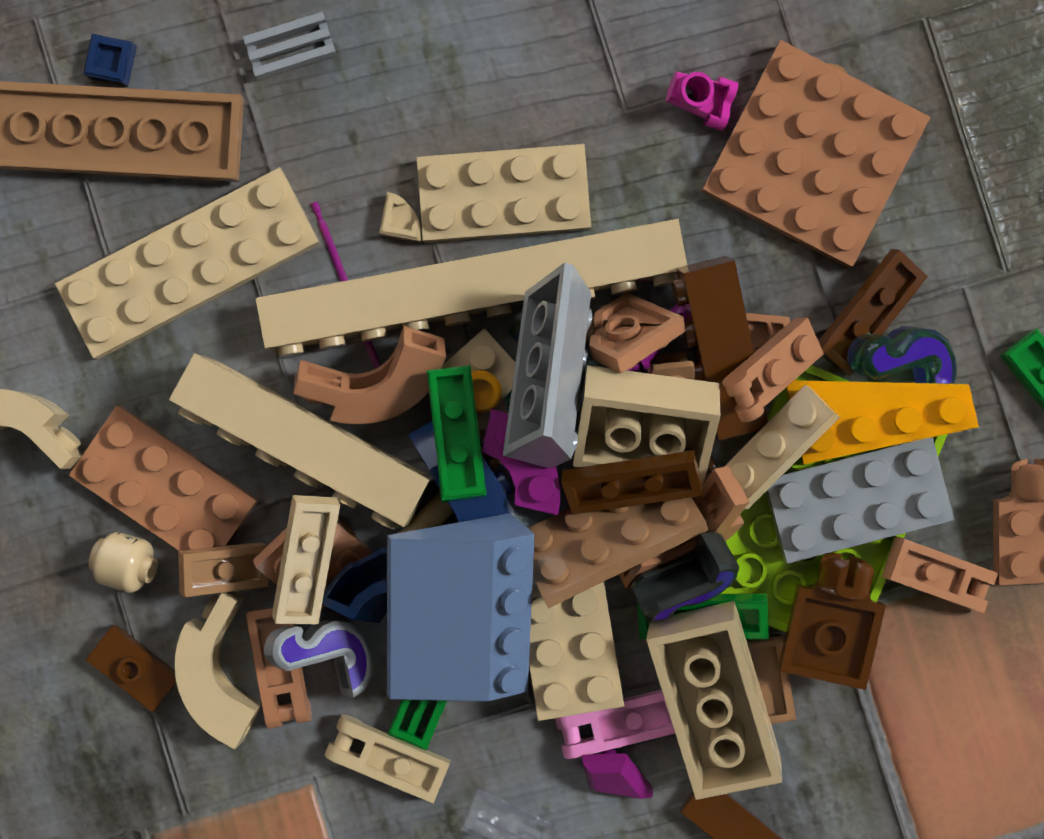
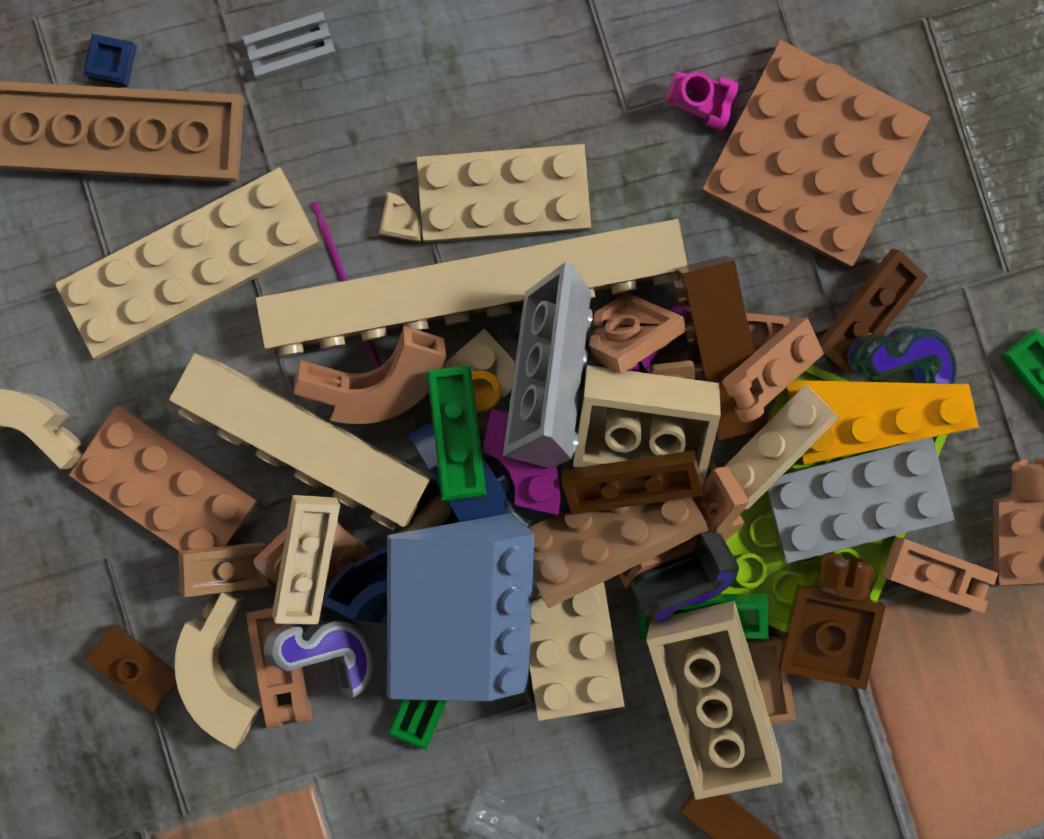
tan head [89,532,158,593] -> none
tan plate [324,714,451,804] -> none
bright pink plate [554,689,675,759] -> none
magenta piece [582,749,653,799] -> none

